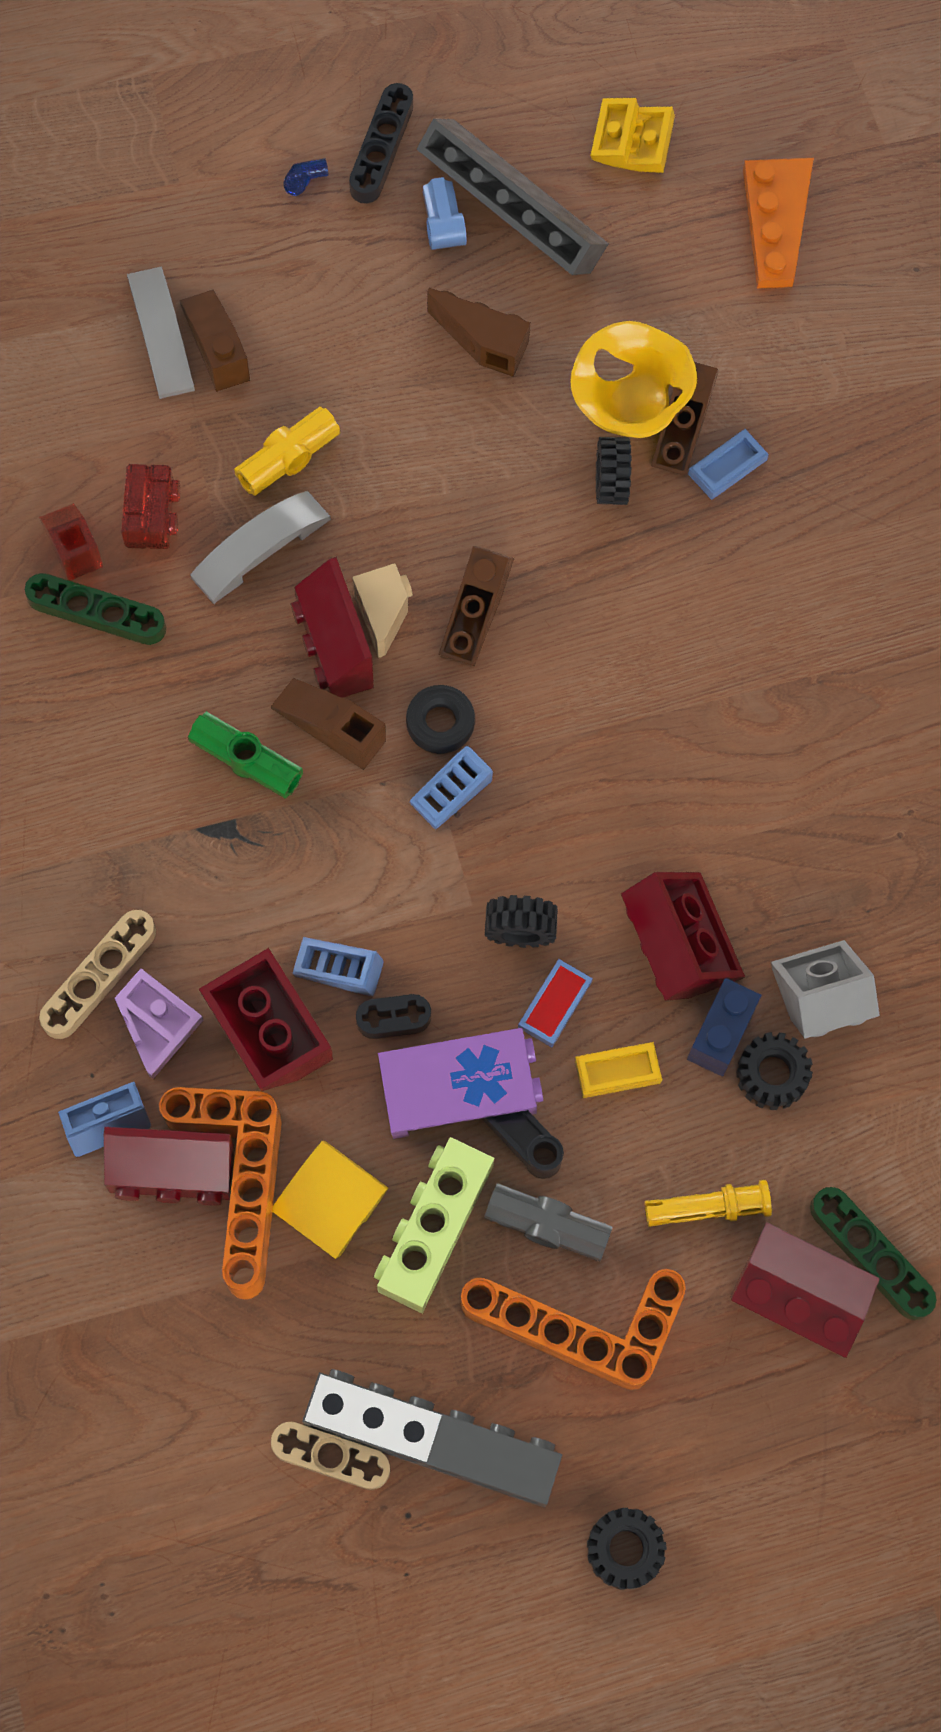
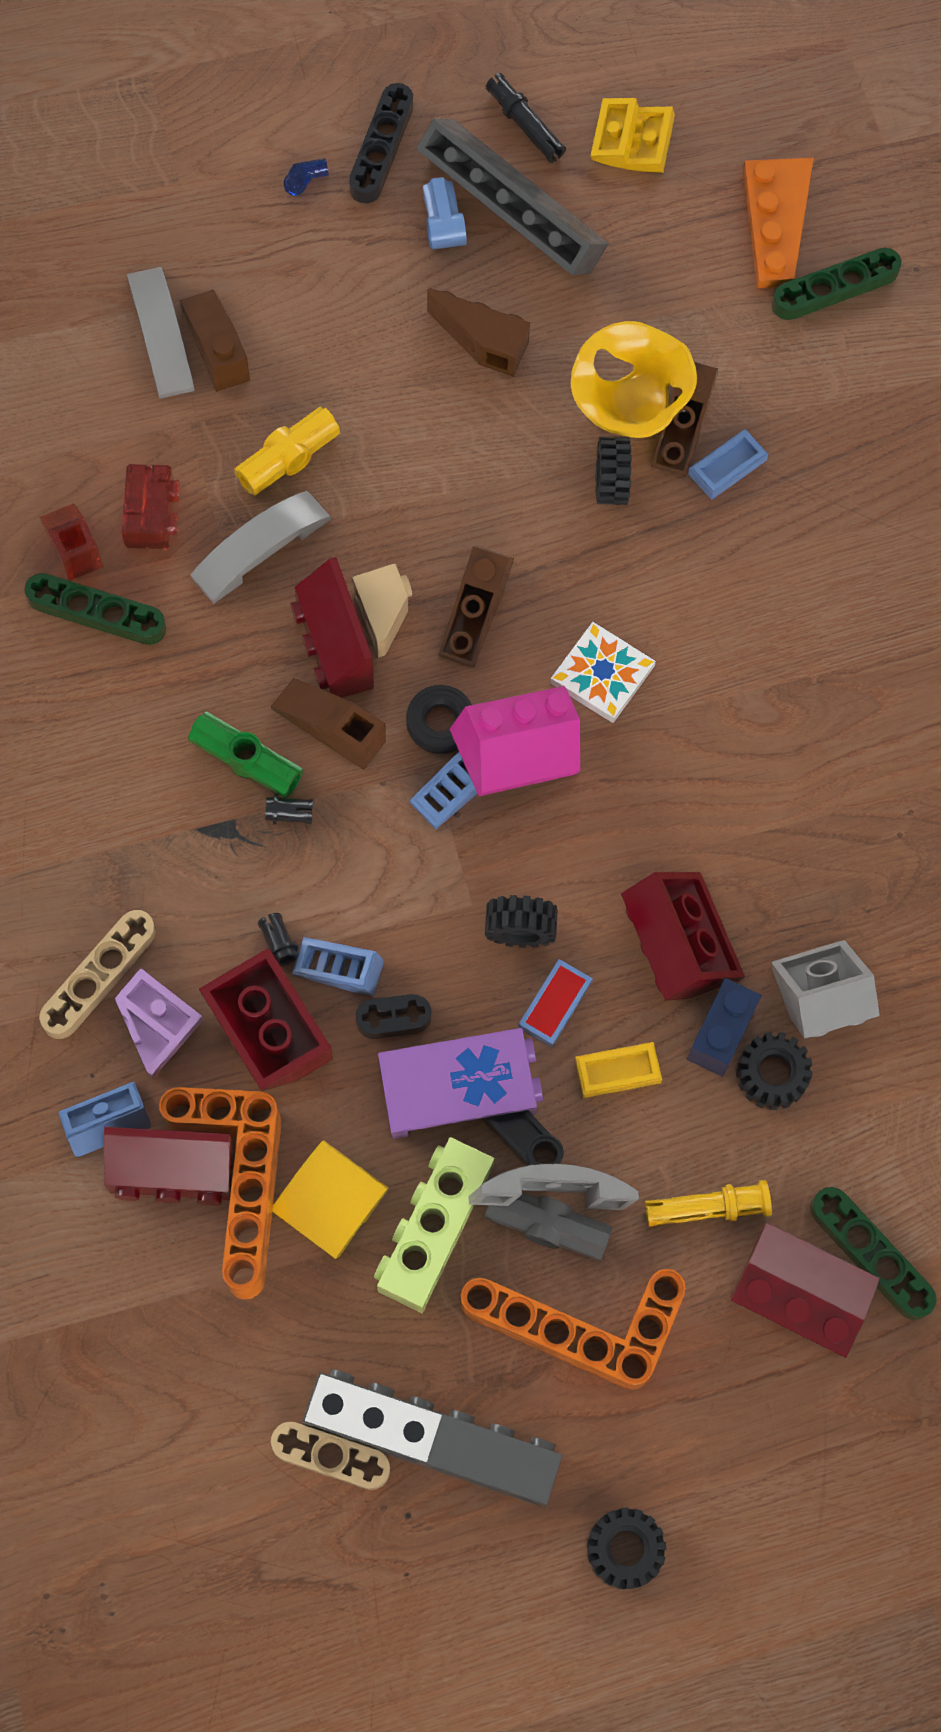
none -> black pin [258,913,299,966]
none -> black pin [265,794,313,825]
none -> dark pink slope [450,686,580,796]
none -> light grey slope [468,1164,639,1210]
none -> black pin [485,73,566,163]
none -> tile [550,622,656,723]
none -> dark green beam [772,248,902,320]

